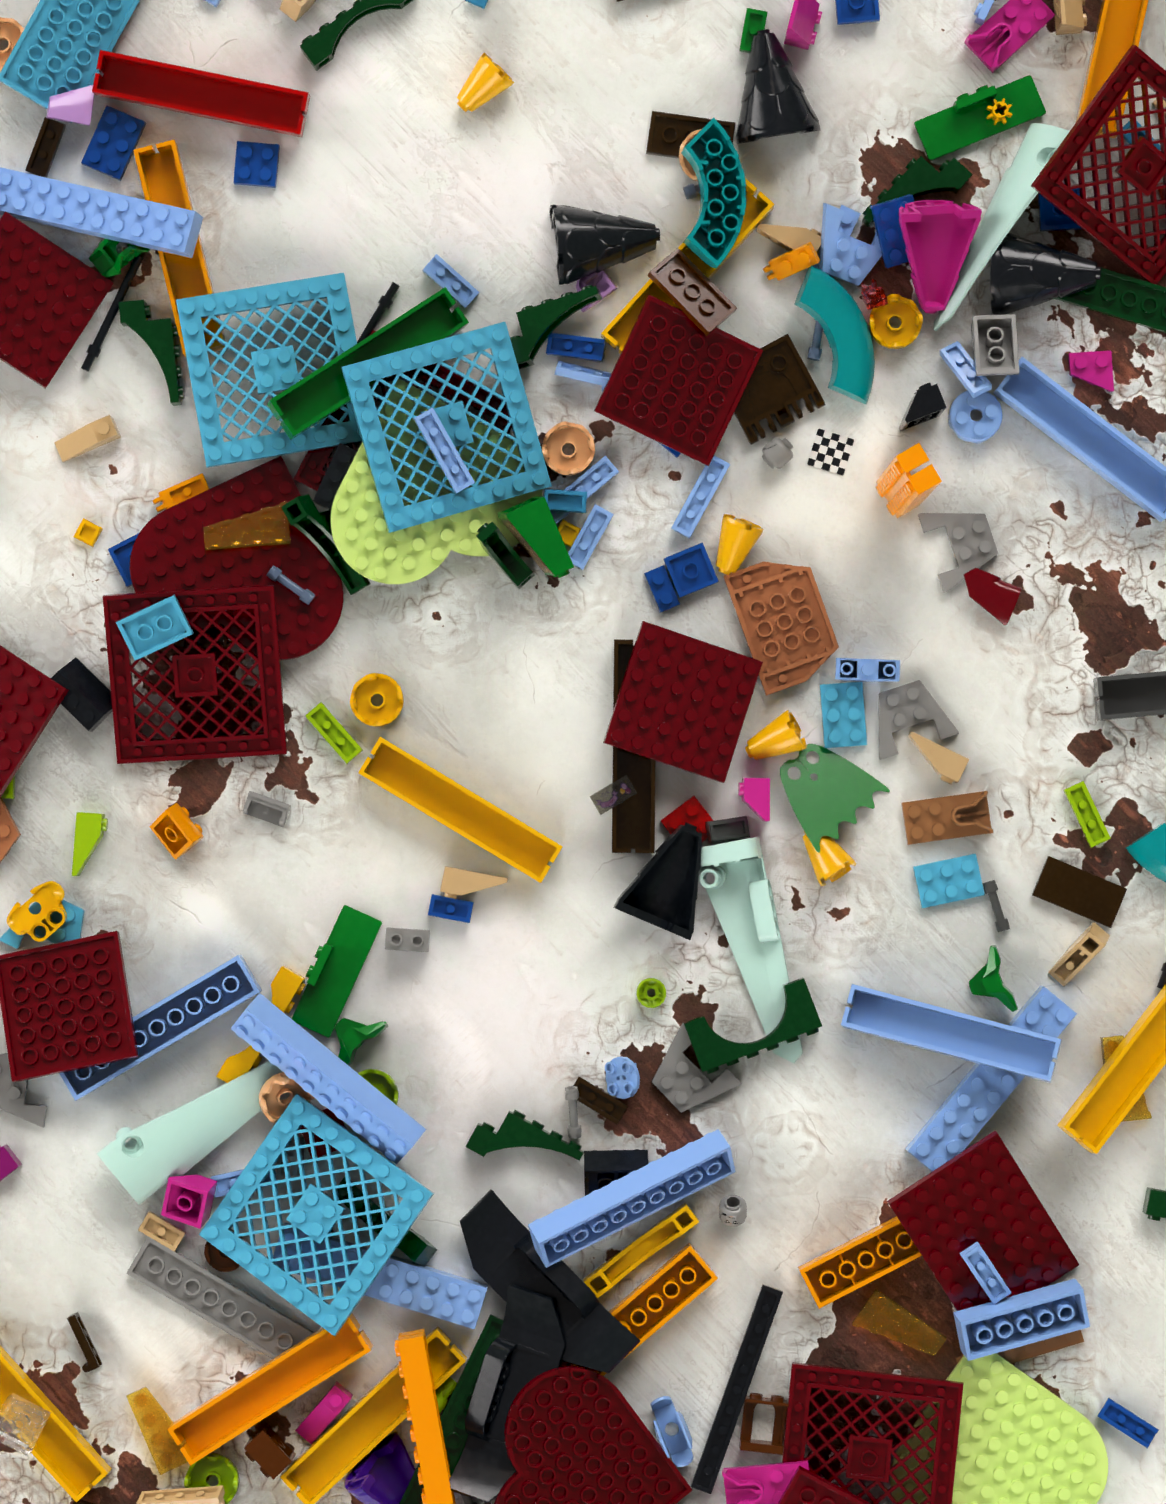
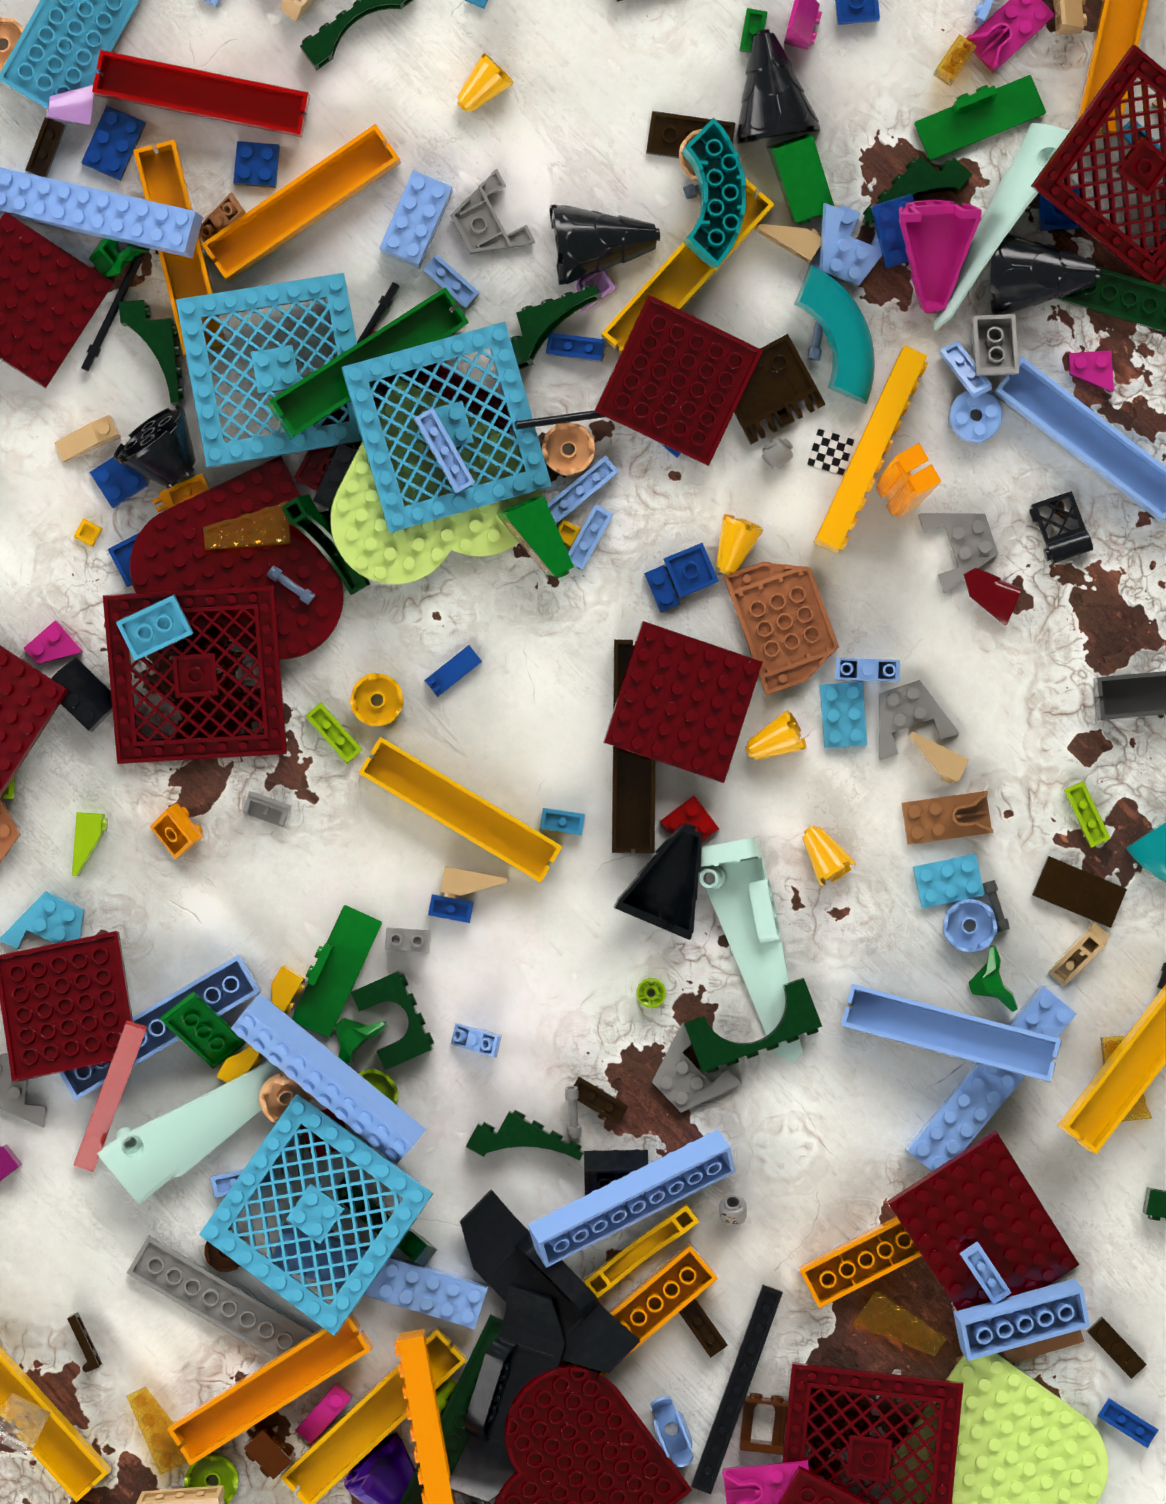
yellow piece [7,881,67,942] -> none
tan plate [138,1211,186,1252] -> none
dark pink slope [161,1174,217,1229] -> none
dark green arch [476,522,534,589] -> none
dark azure tile [544,489,587,513] -> none
light blue hinge [555,361,611,392] -> none
clear smoke tile [590,775,637,815] -> none
light blue plate [605,1056,640,1099] -> none
reddish brown plate [647,248,737,336] -> none
light blue plate [671,455,730,539] -> none
dark grey tile [705,816,750,843] -> none
dark pink slope [738,778,770,821] -> none
light orange hinge [763,242,820,281] -> none
green piece [780,744,890,852] -> none
clear red plate [861,279,888,310] -> none
yellow plate [868,294,923,349] -> none
black slope [899,383,947,432] -> none
yellow gear [986,98,1013,125] -> none
none -> dark pink wing [24,620,83,664]
none -> tile [73,1020,147,1172]
none -> blue plate [89,457,148,509]
none -> black cone [113,405,196,489]
none -> green tile [160,991,246,1069]
none -> medium nougat slope [200,193,246,240]
none -> light orange piece [201,124,401,283]
none -> dark green arch [351,971,434,1070]
none -> light blue brick [380,170,453,269]
none -> blue hinge [424,645,482,697]
none -> light grey wing [450,169,535,254]
none -> light blue slope [451,1023,502,1058]
none -> black bar [514,410,605,430]
none -> dark azure plate [540,808,585,835]
none -> dark brown hinge [679,1298,728,1358]
none -> green slope [767,134,835,225]
none -> yellow brick [813,345,928,553]
none -> clear yellow brick [933,34,977,87]
none -> light blue plate [943,899,997,952]
none -> black piece [1029,491,1093,564]
none -> dark brown plate [1087,1316,1147,1379]

